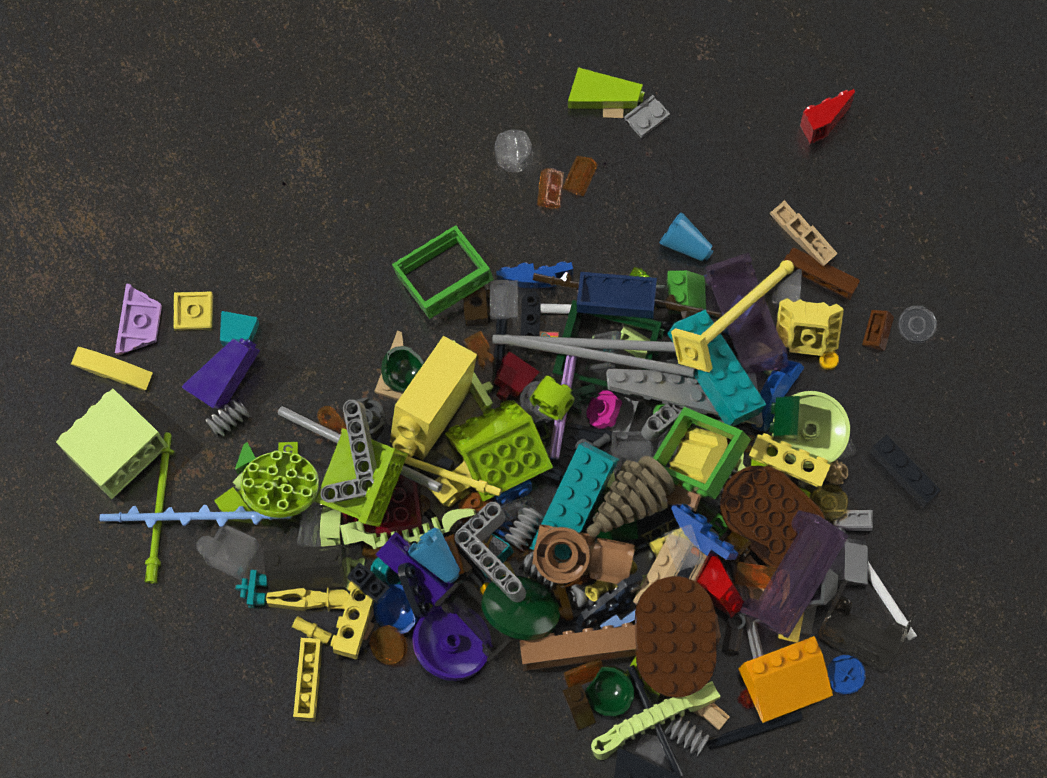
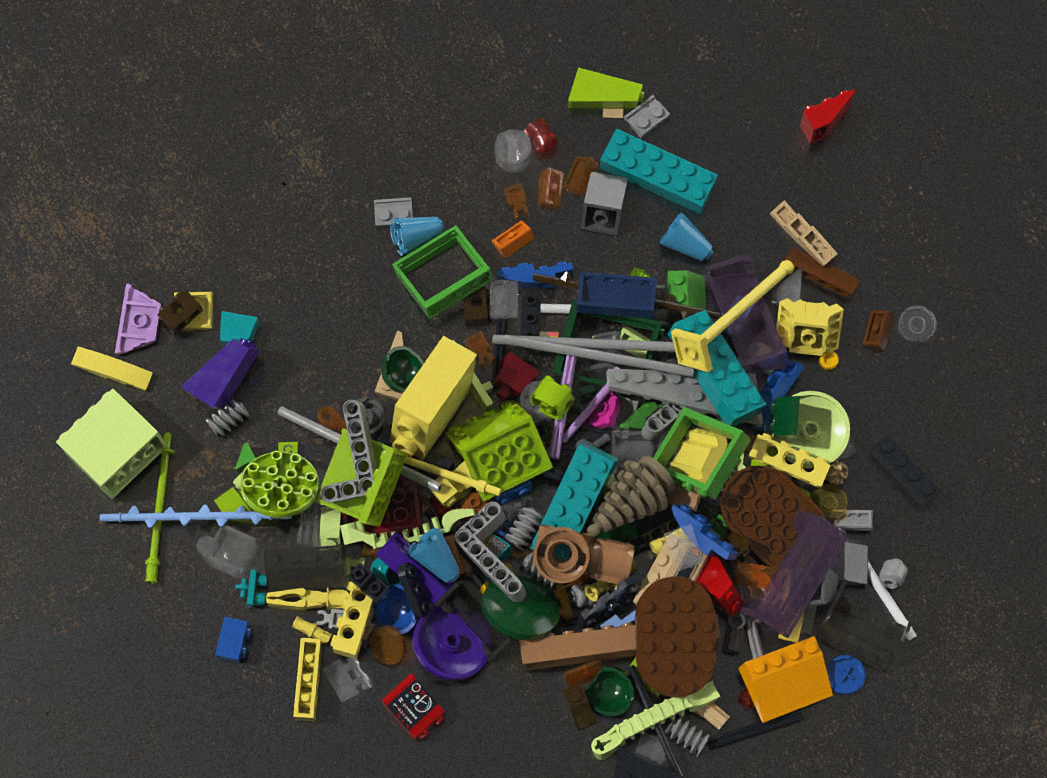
none -> dark brown brick [157,289,203,335]
none -> blue brick [215,617,252,663]
none -> light grey plate [316,609,352,629]
none -> clear plate [323,656,371,704]
none -> light grey plate [374,197,413,228]
none -> slope [382,673,445,741]
none -> dark azure cone [390,217,444,255]
none -> clear red cone [429,494,455,520]
none -> orange slope [492,220,535,259]
none -> clear orange plate [503,183,528,219]
none -> clear red wheel [524,118,558,153]
none -> lavender piece [562,366,619,443]
none -> dark grey slope [581,172,628,236]
none -> teal brick [600,128,718,214]
none -> bright green slope [619,401,659,432]
none -> light grey head [879,558,908,589]

